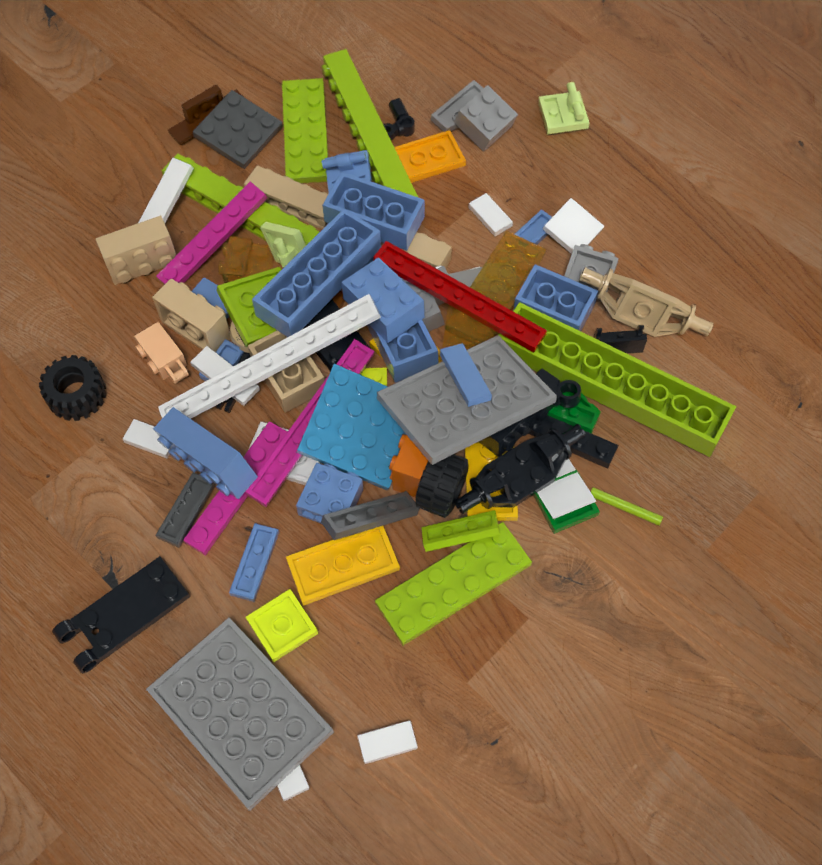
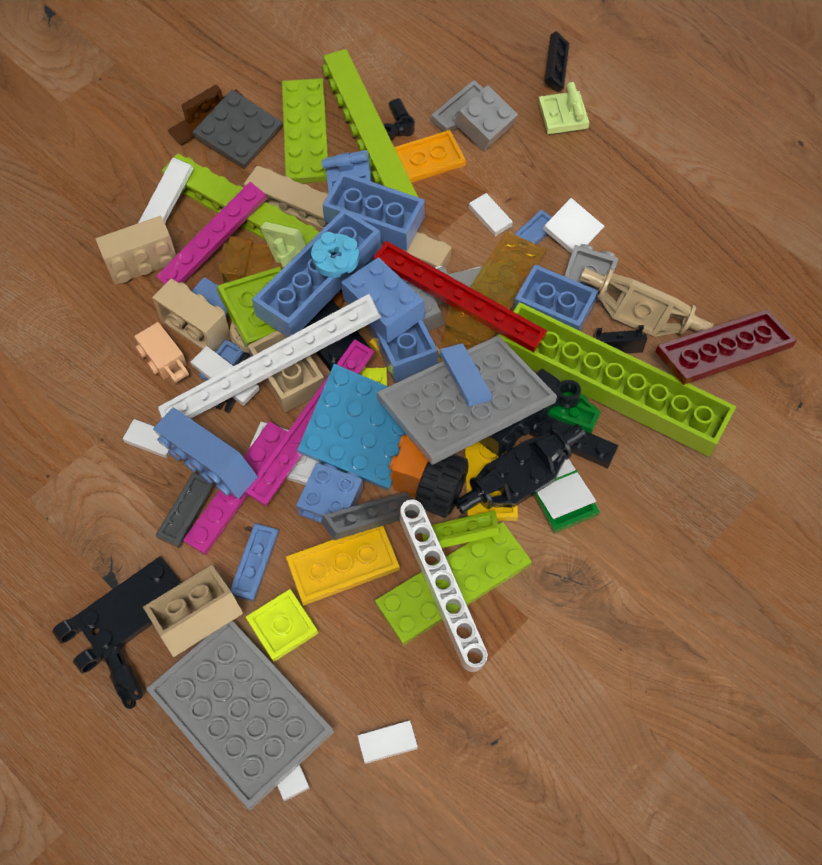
black tyre [39,355,106,421] -> none
lime bar [591,487,663,526] -> none
none -> black piece [100,645,143,709]
none -> tan brick [143,565,243,657]
none -> medium azure plate [311,232,359,278]
none -> white beam [399,500,488,672]
none -> black plate [545,31,569,92]
none -> dark red plate [655,309,797,385]

